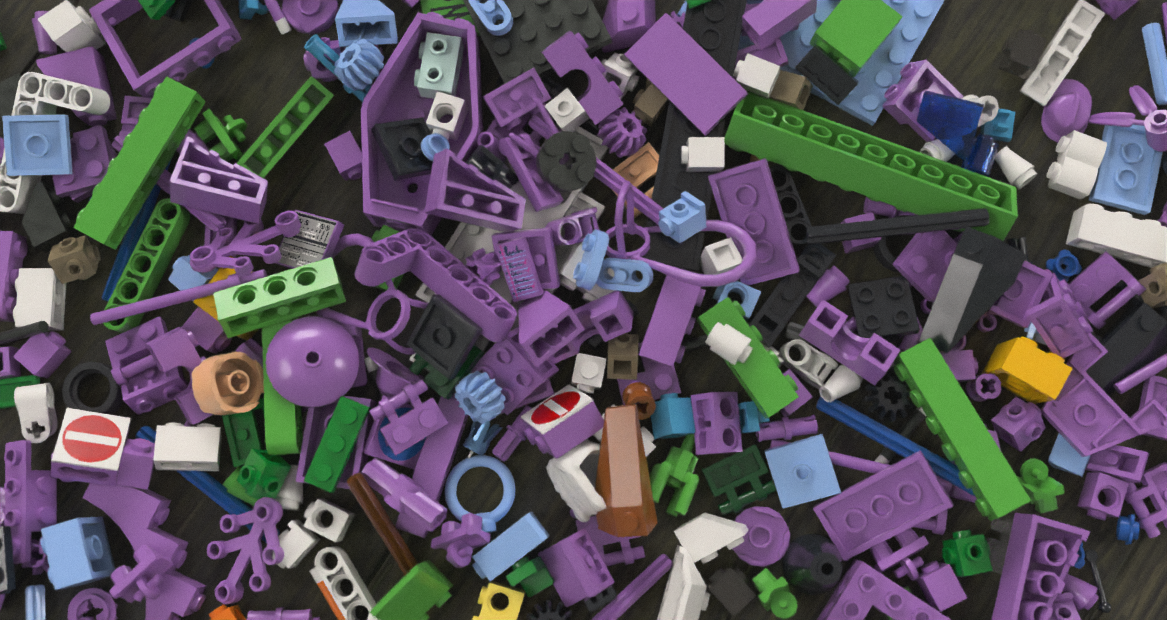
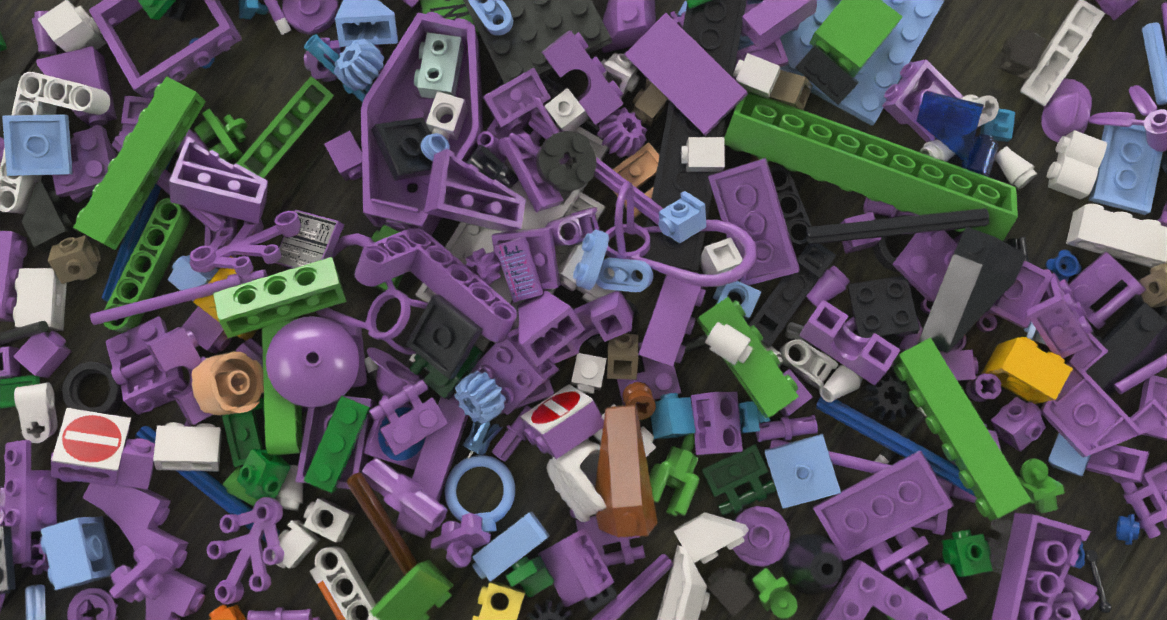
medium lavender brick [1077,472,1129,521] -> none

